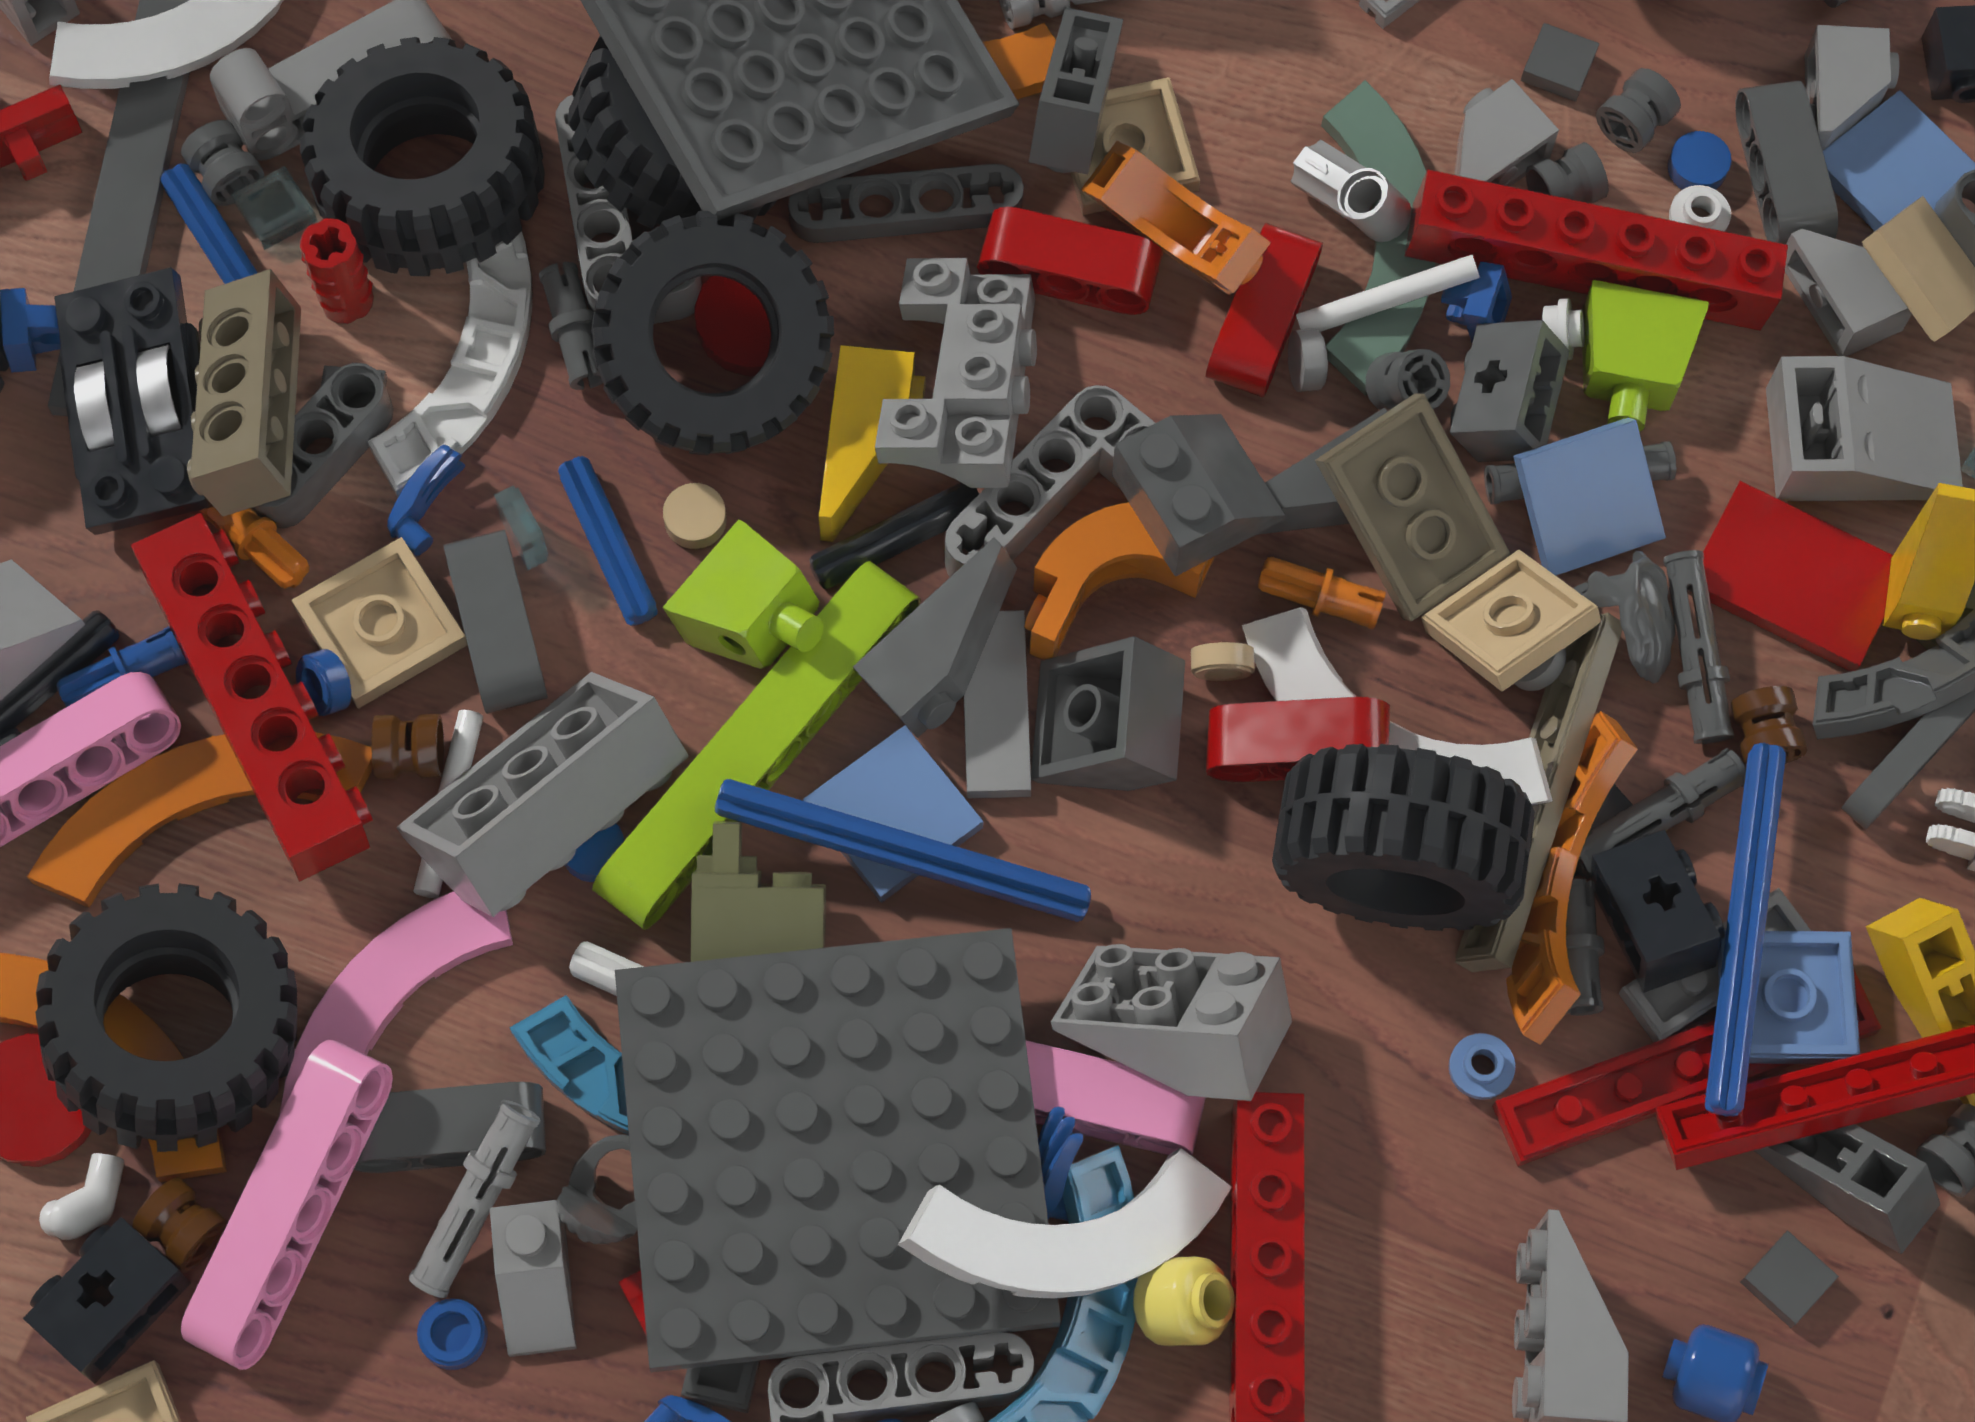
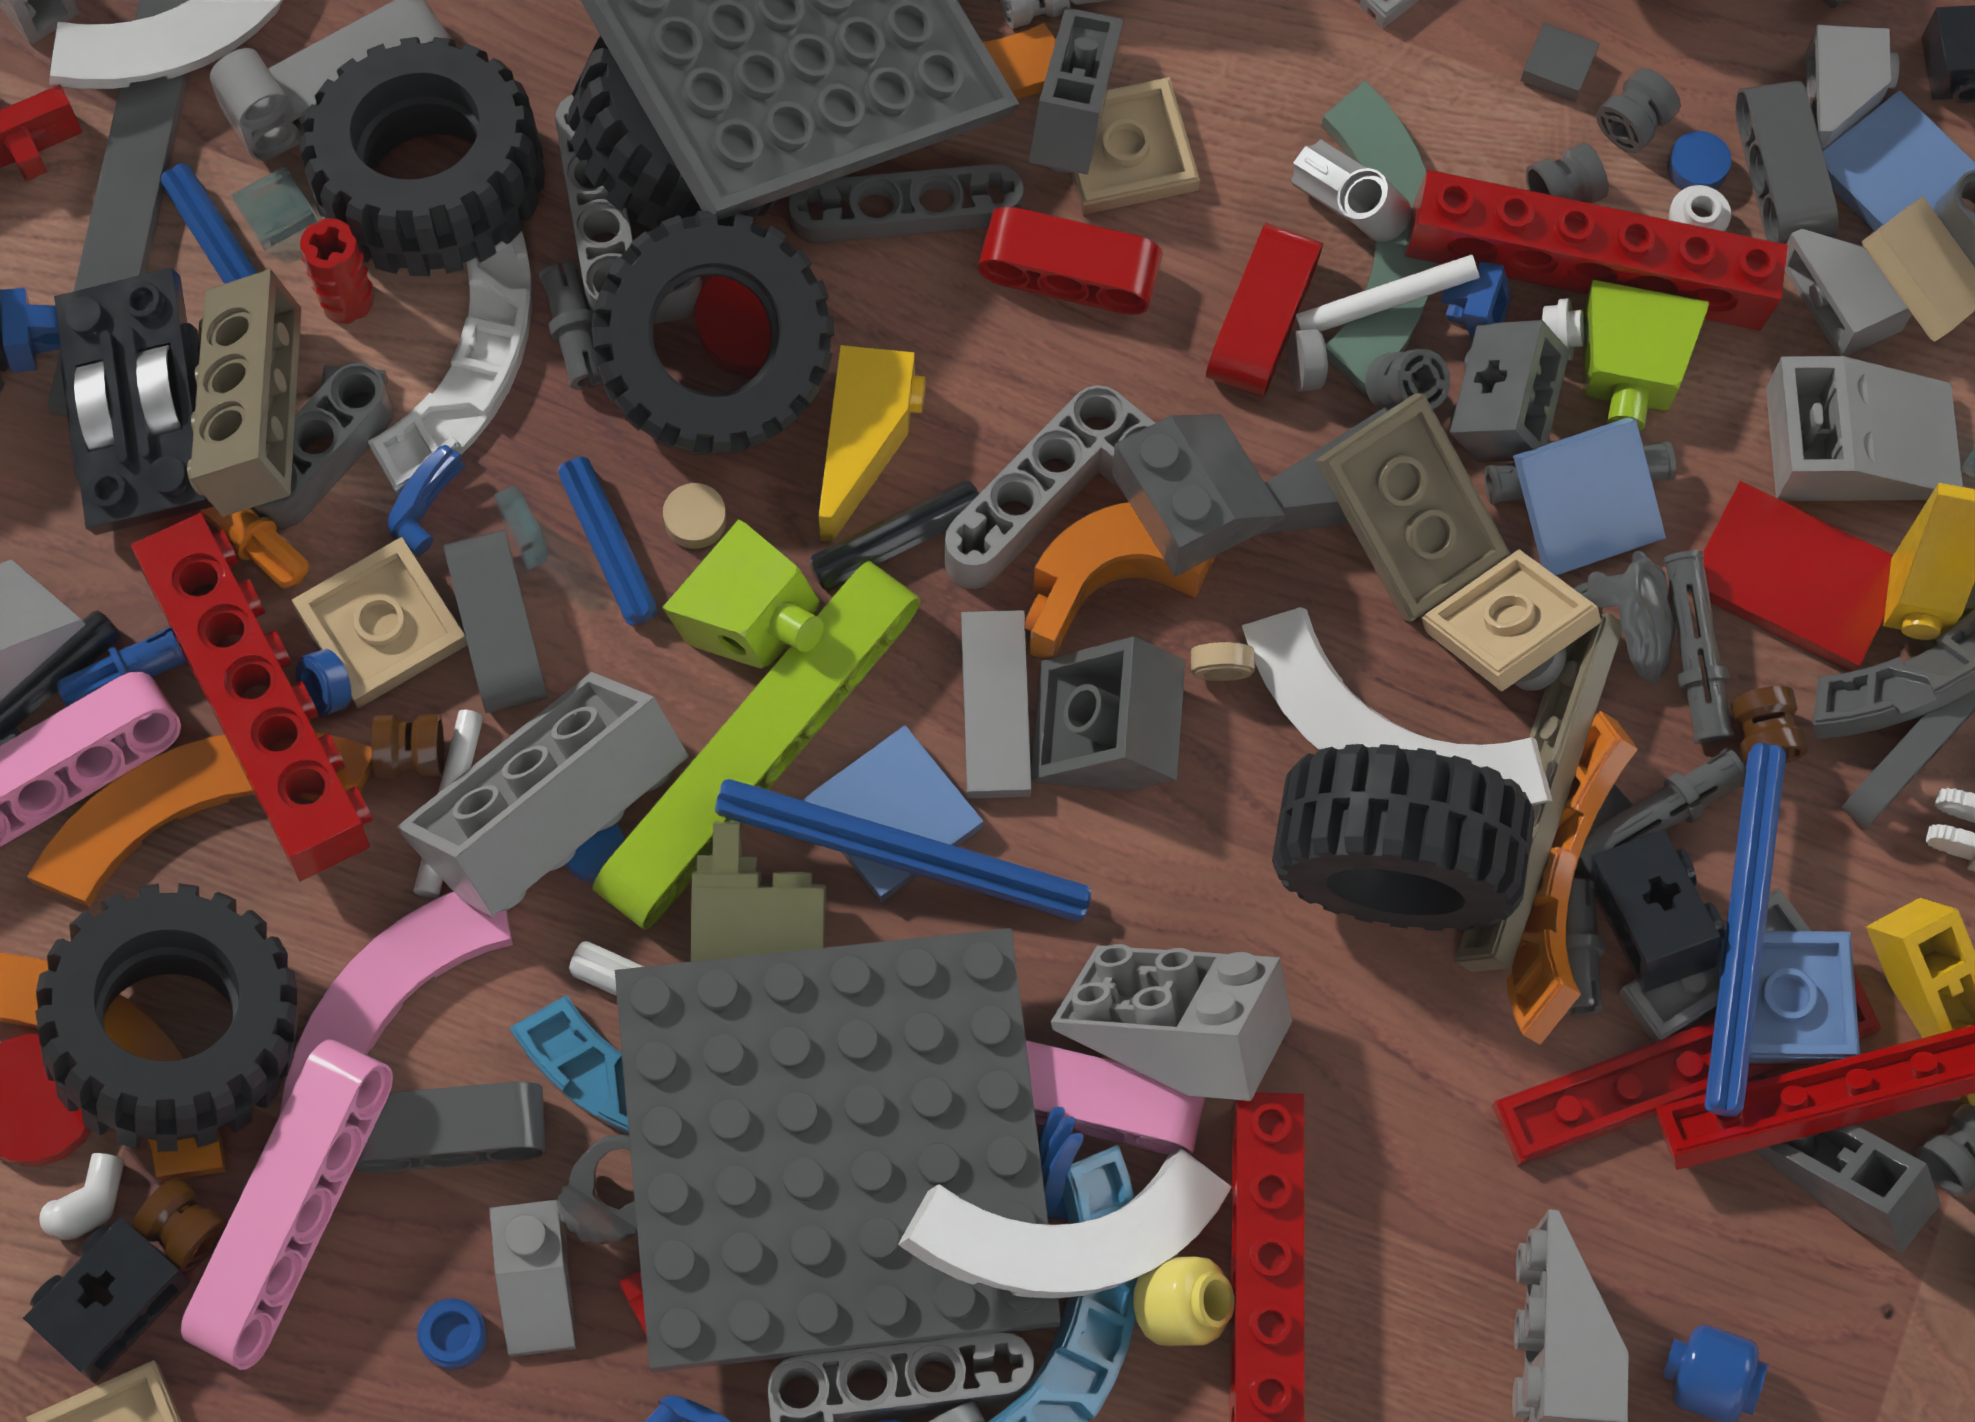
dark grey wheel [181,120,265,206] -> none
light grey pin [409,1100,540,1298] -> none
dark grey tile [681,1360,761,1413] -> none
dark grey slope [853,537,1017,738] -> none
light grey bracket [875,258,1037,488] -> none
orange arch [1081,141,1271,295] -> none
red beam [1206,697,1390,782] -> none
orange axle [1258,557,1386,630] -> none
medium blue plate [1448,1033,1515,1100] -> none
light grey slope [1455,79,1559,186] -> none
dark grey tile [1740,1230,1839,1328] -> none

